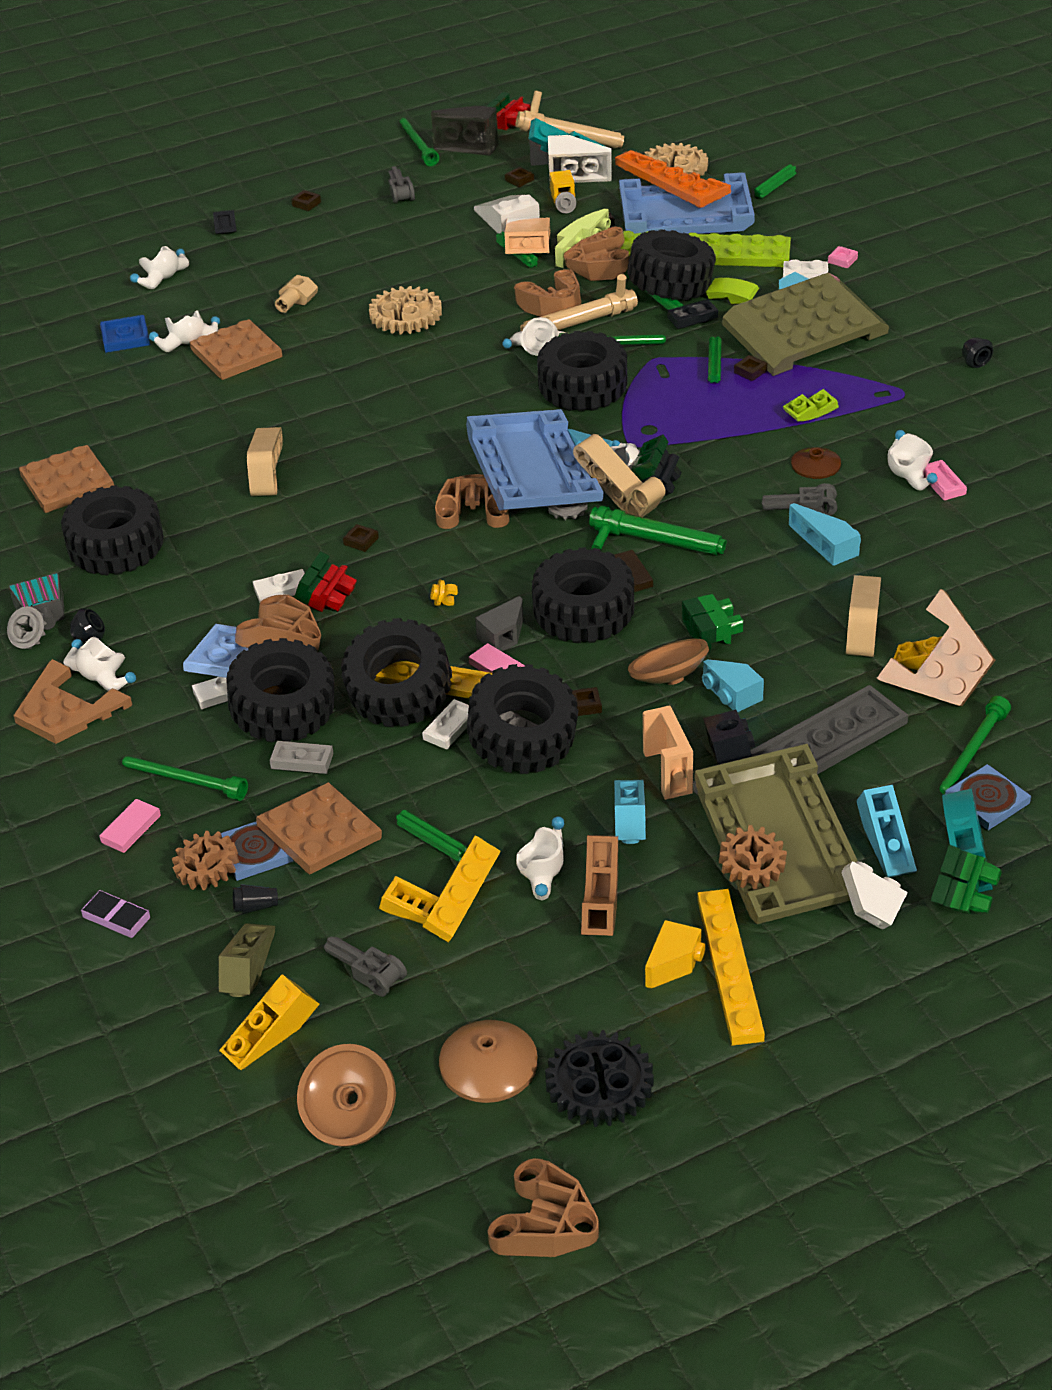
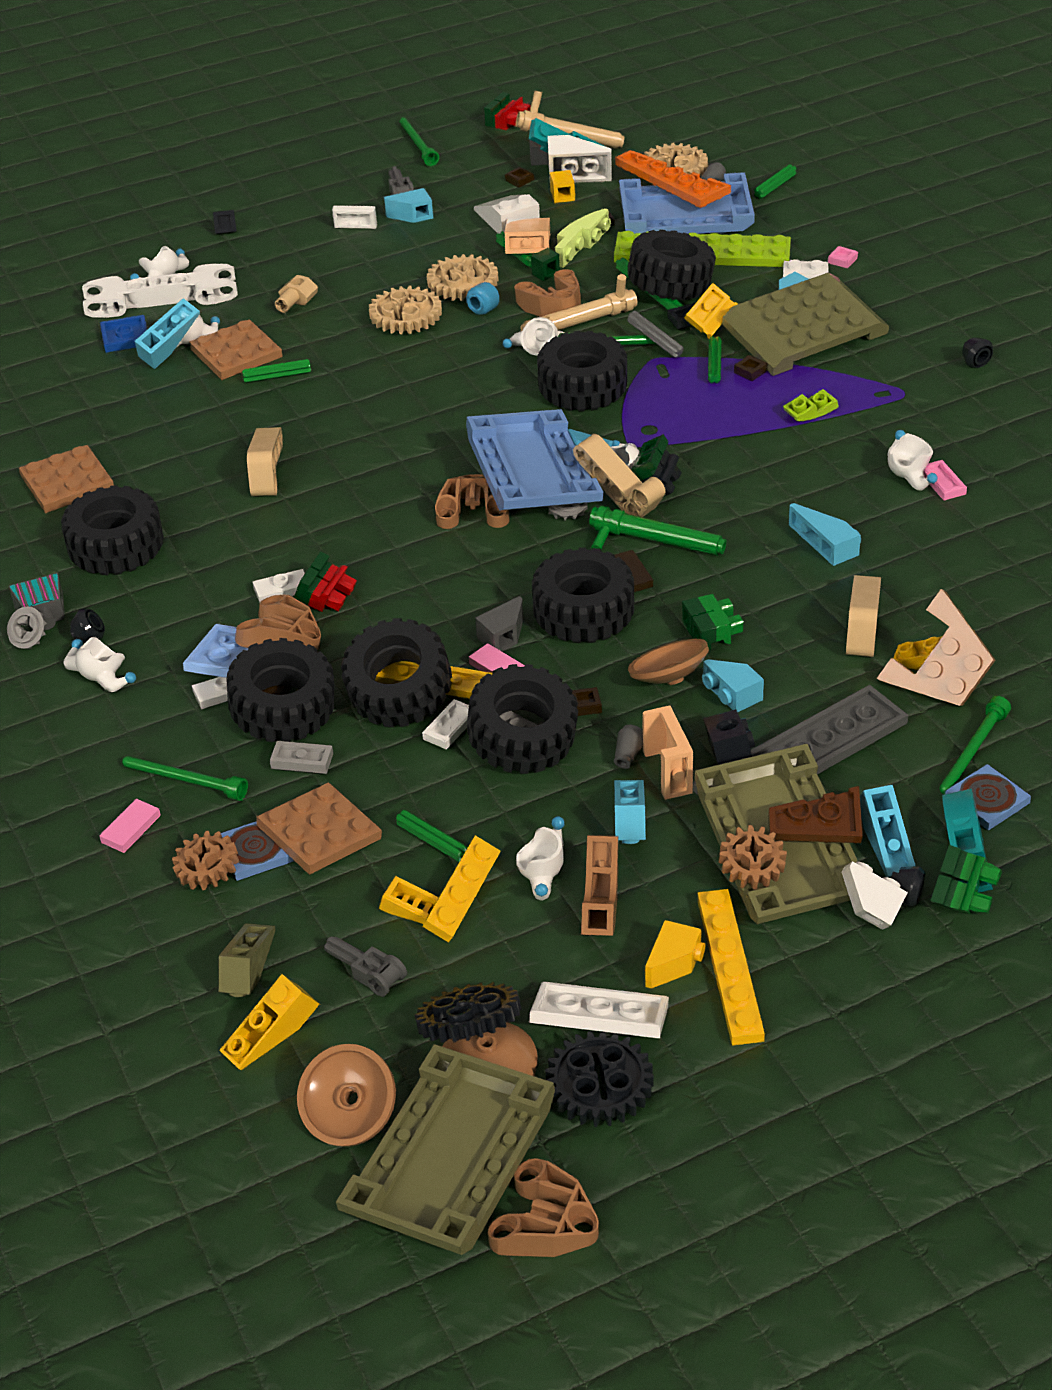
medium nougat wing [14,659,132,744] -> none
black tile [81,890,150,938] -> none
black cone [232,884,278,915] -> none
dark brown tile [291,190,321,211] -> none
dark brown tile [343,524,379,552] -> none
yellow plate [430,580,458,606] -> none
clear smoke slope [431,106,498,156] -> none
light grey plate [555,192,576,213] -> none
medium nougat connector [564,227,630,281] -> none
lime slope [706,278,759,304] -> none
dark grey connector [762,483,837,516] -> none
reddish brown dish [791,447,841,479] -> none
none -> white piece [82,264,238,318]
none -> medium azure slope [135,298,200,369]
none -> green axle [242,359,311,383]
none -> white plate [332,206,377,229]
none -> olive slope [336,1044,555,1255]
none -> medium azure slope [384,188,433,223]
none -> black gear [415,982,522,1043]
none -> tan gear [427,254,499,301]
none -> dark azure head [466,282,499,315]
none -> white tile [530,982,669,1038]
none -> dark green plate [531,248,560,281]
none -> dark grey cone [614,725,643,769]
none -> dark grey axle [627,311,684,358]
none -> yellow plate [684,283,738,339]
none -> dark grey cone [701,162,726,181]
none -> reddish brown wing [768,786,863,843]
none -> black cone [891,866,926,907]

